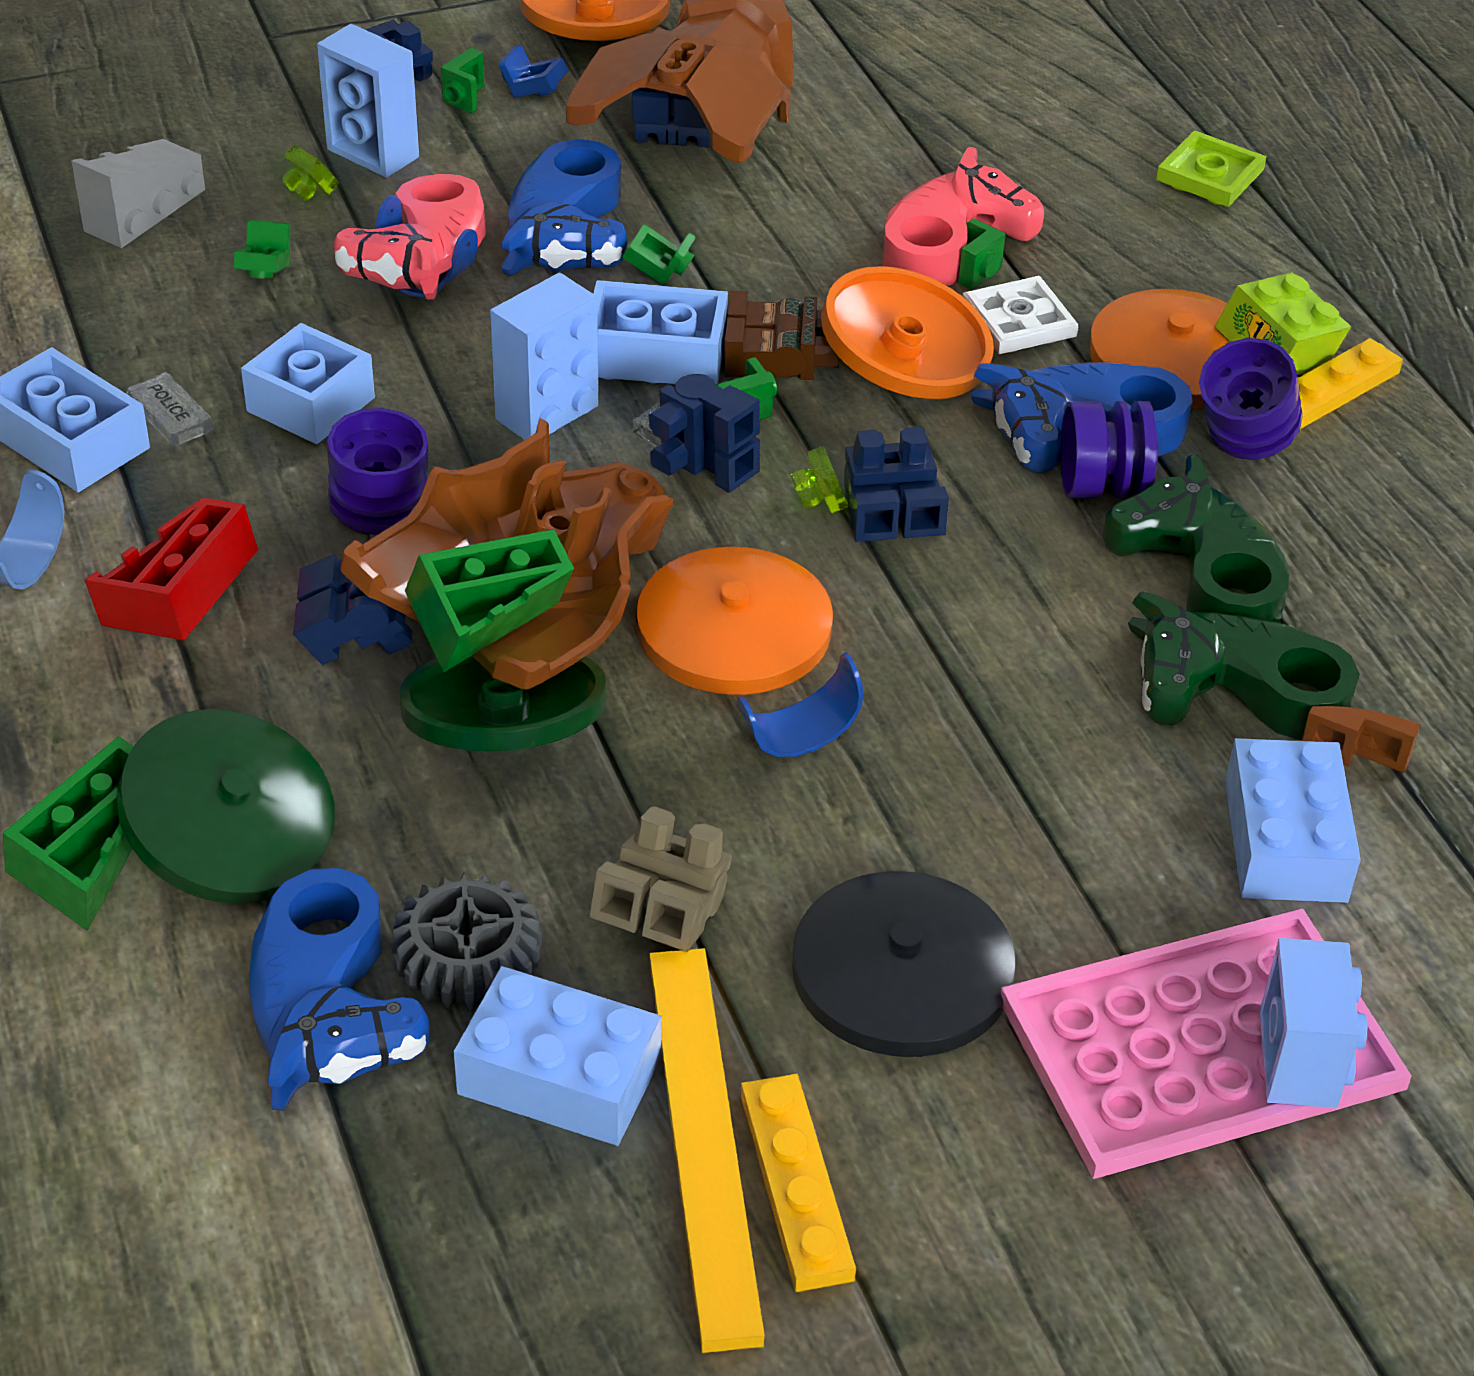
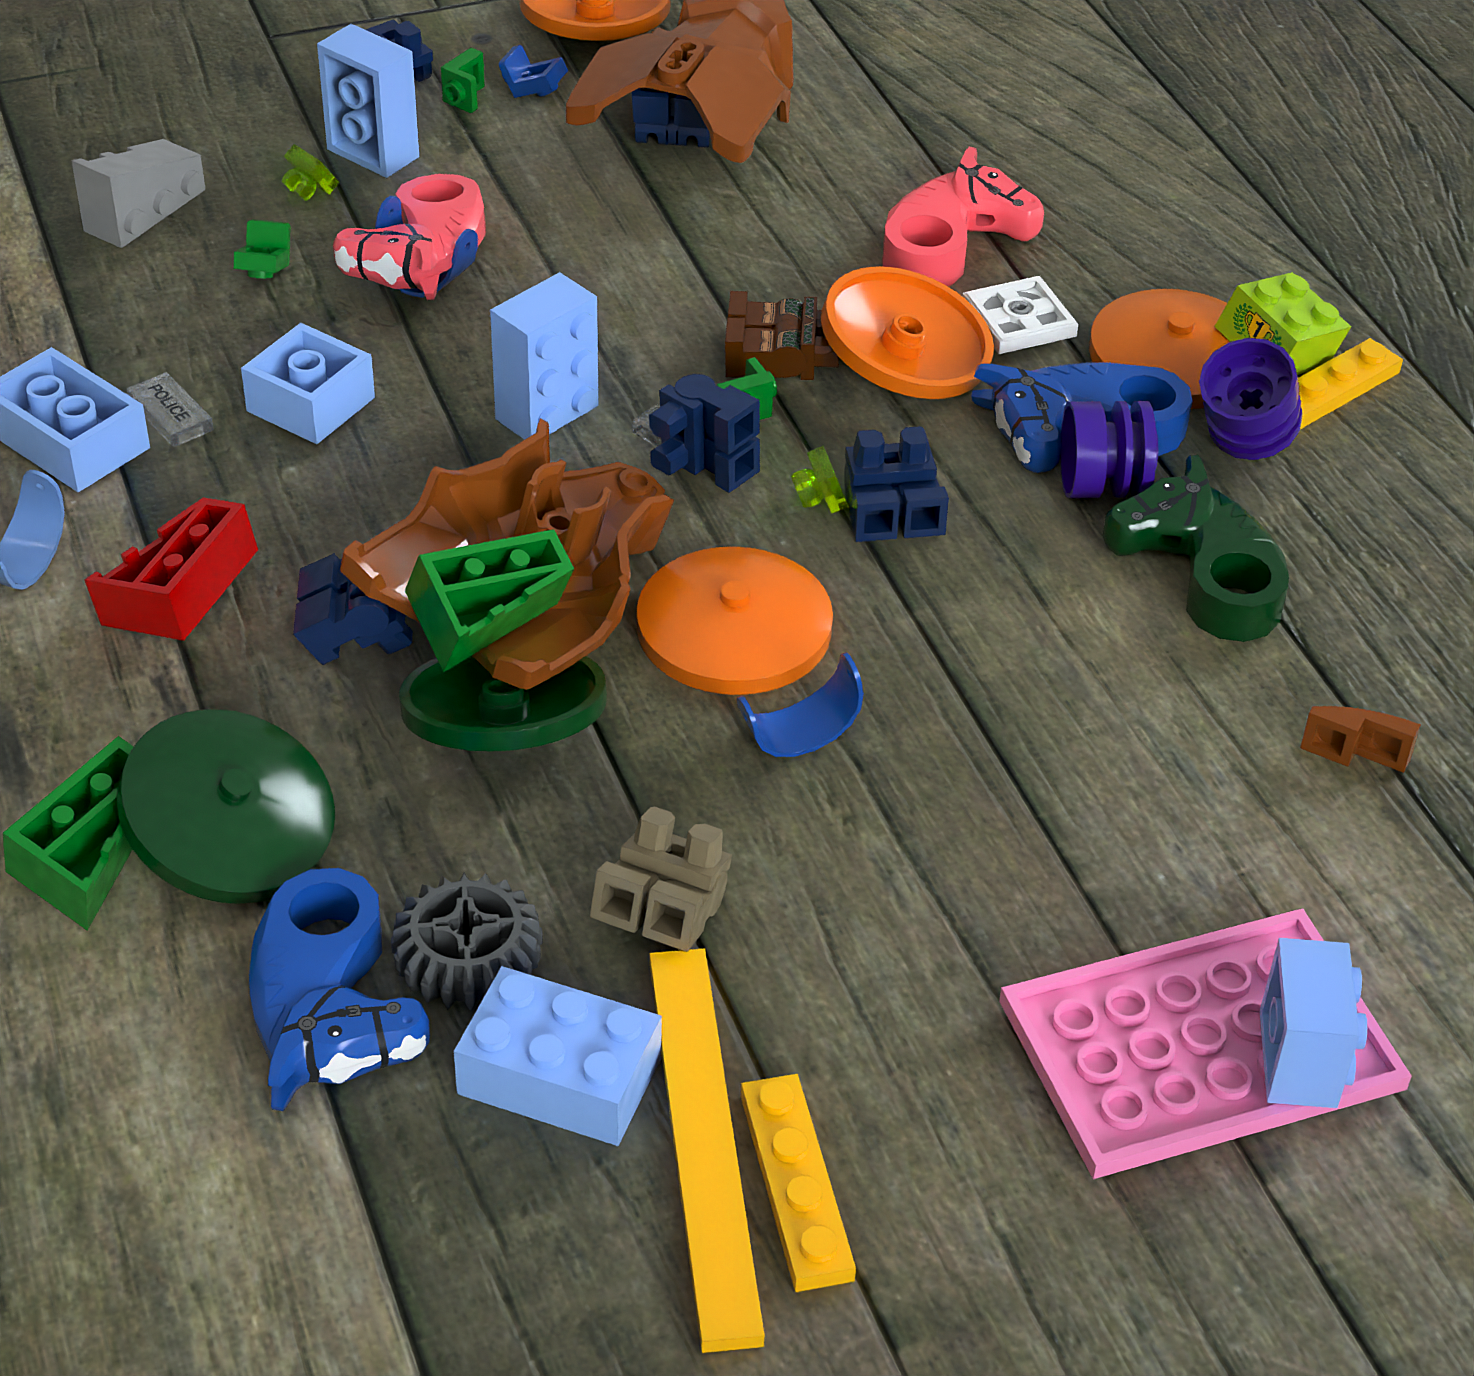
dark purple wheel [327,408,428,535] -> none
blue animal [501,139,627,276] -> none
light blue brick [593,280,728,386] -> none
green bracket [622,224,696,286] -> none
black dish [792,871,1015,1057] -> none
green bracket [958,218,1006,290] -> none
dark green animal [1128,591,1360,740] -> none
lime plate [1156,130,1267,207] -> none
light blue brick [1225,738,1361,903] -> none

